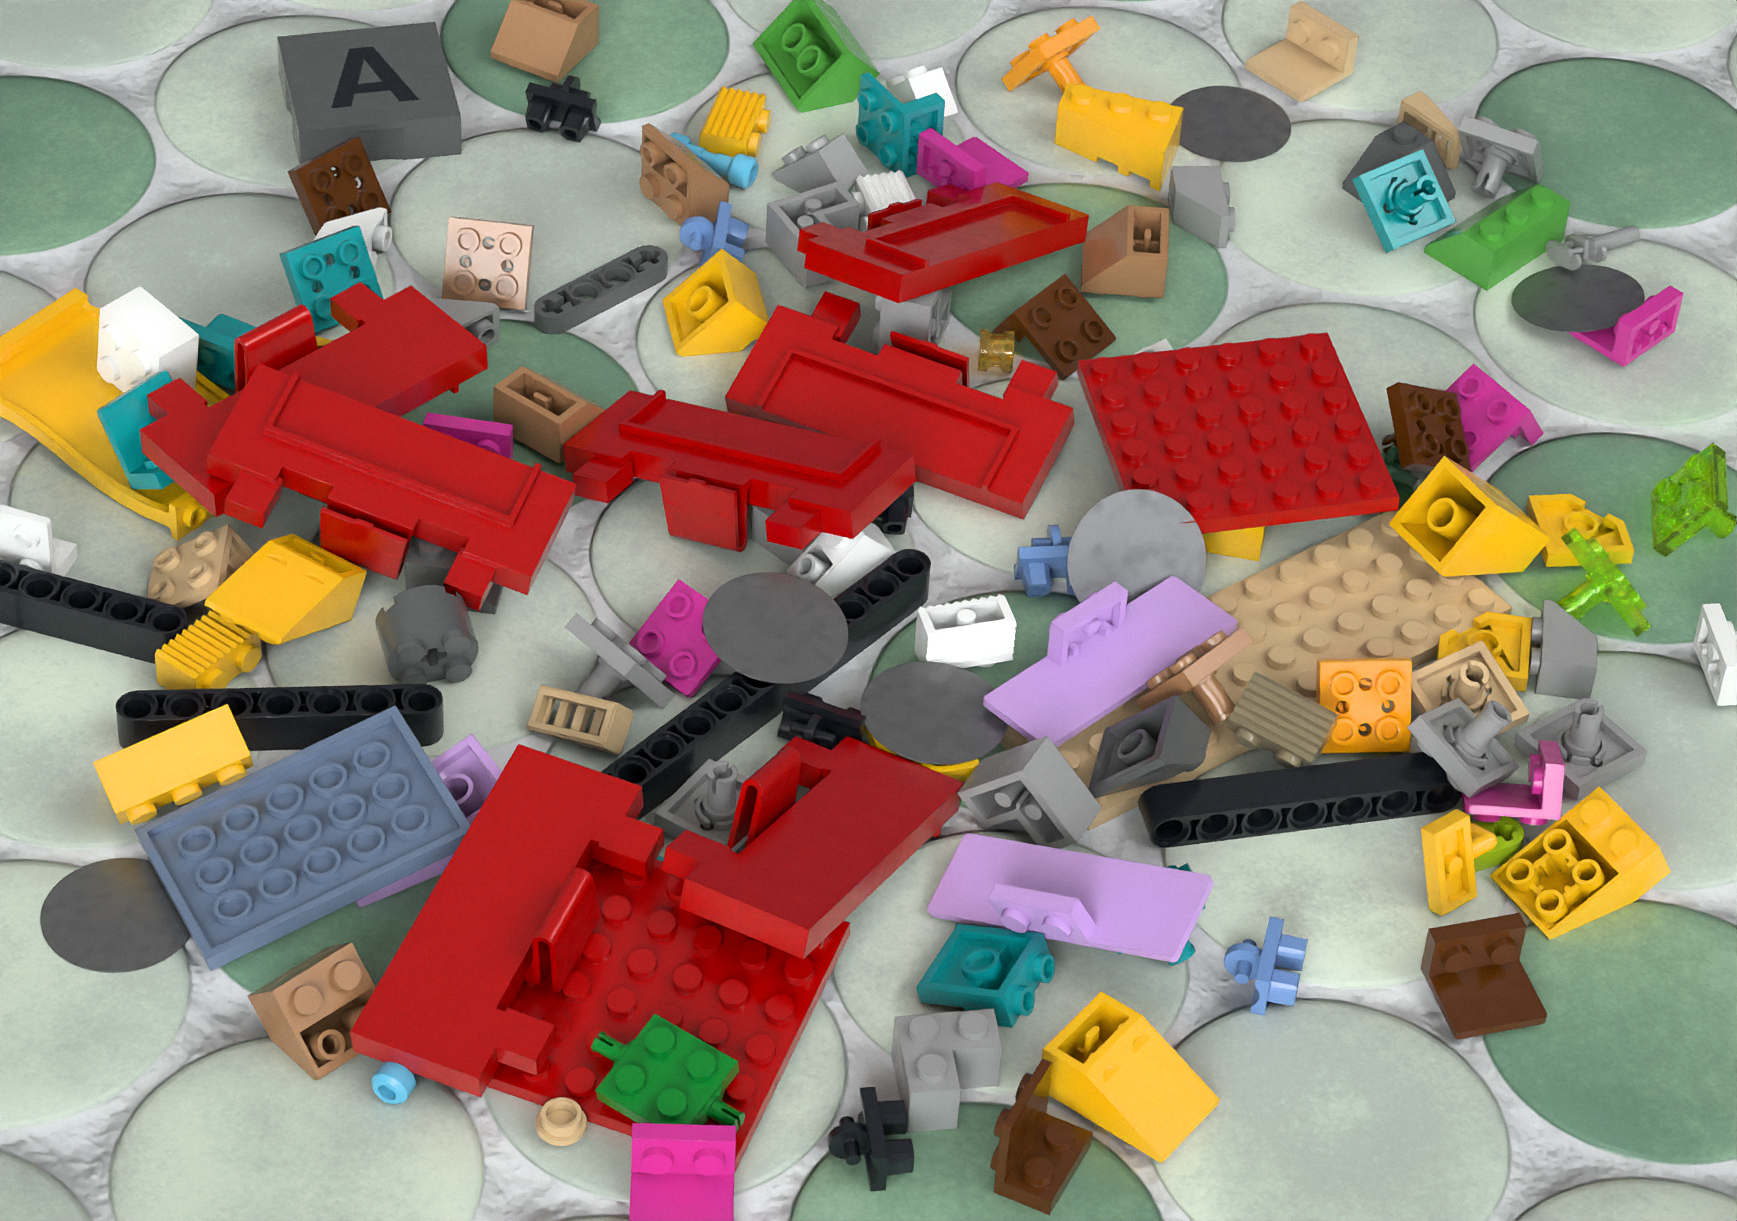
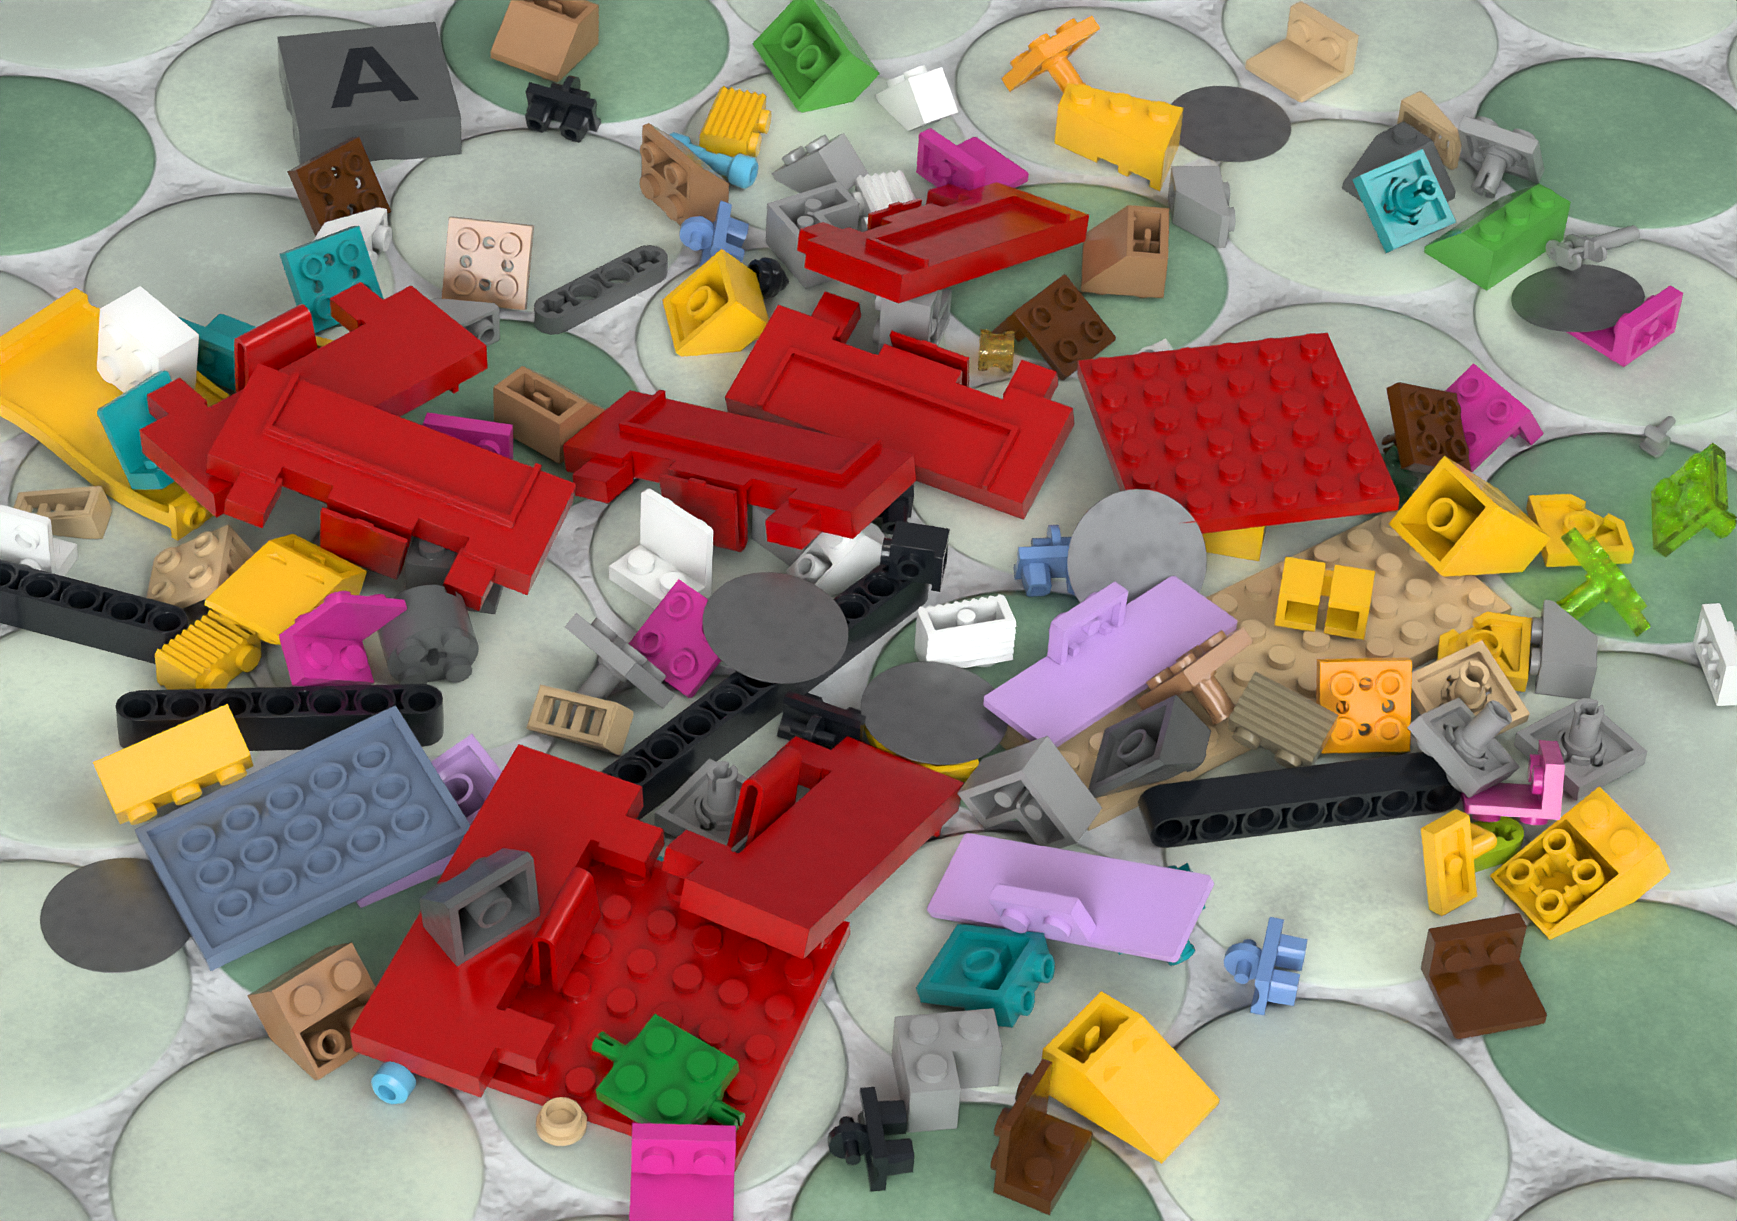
teal bracket [856,72,945,178] -> none
none -> tan slope [13,486,112,539]
none -> dark pink bracket [279,591,407,687]
none -> dark grey slope [419,848,540,966]
none -> white bracket [609,488,713,609]
none -> black plate [748,257,789,299]
none -> black brick [880,521,950,592]
none -> yellow piece [1274,557,1375,640]
none -> light grey hand [1639,416,1676,458]

